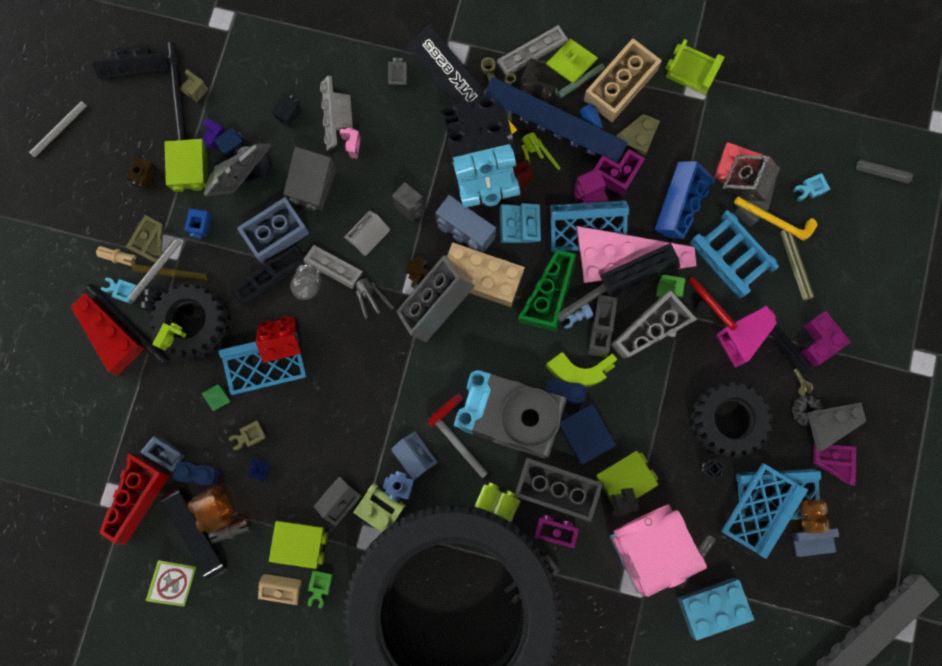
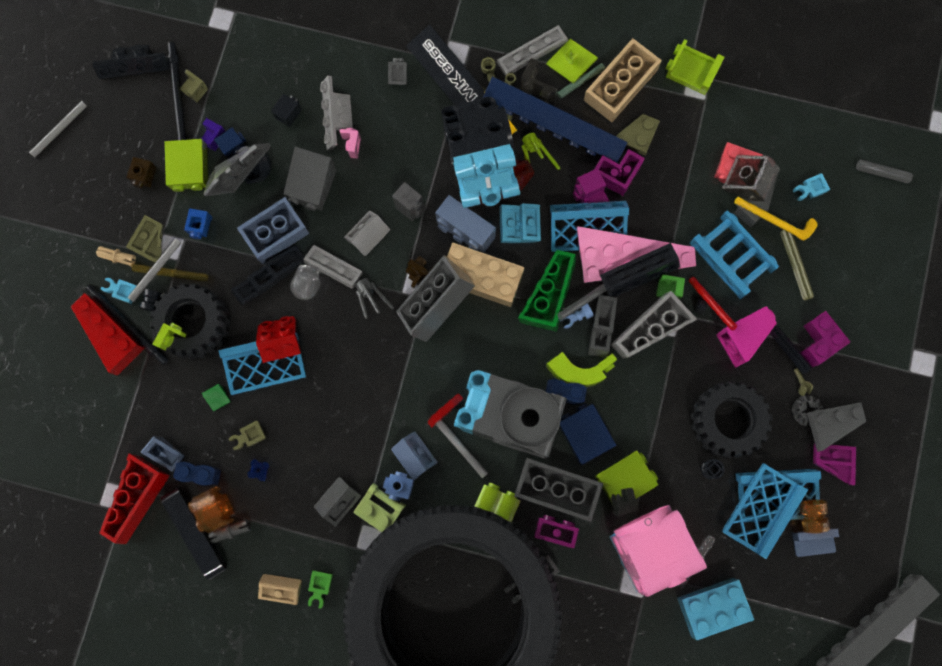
piece [146,560,196,606] -> none
lime brick [269,521,328,569] -> none
blue cone [579,104,603,129] -> none
blue wedge [655,161,716,239] -> none

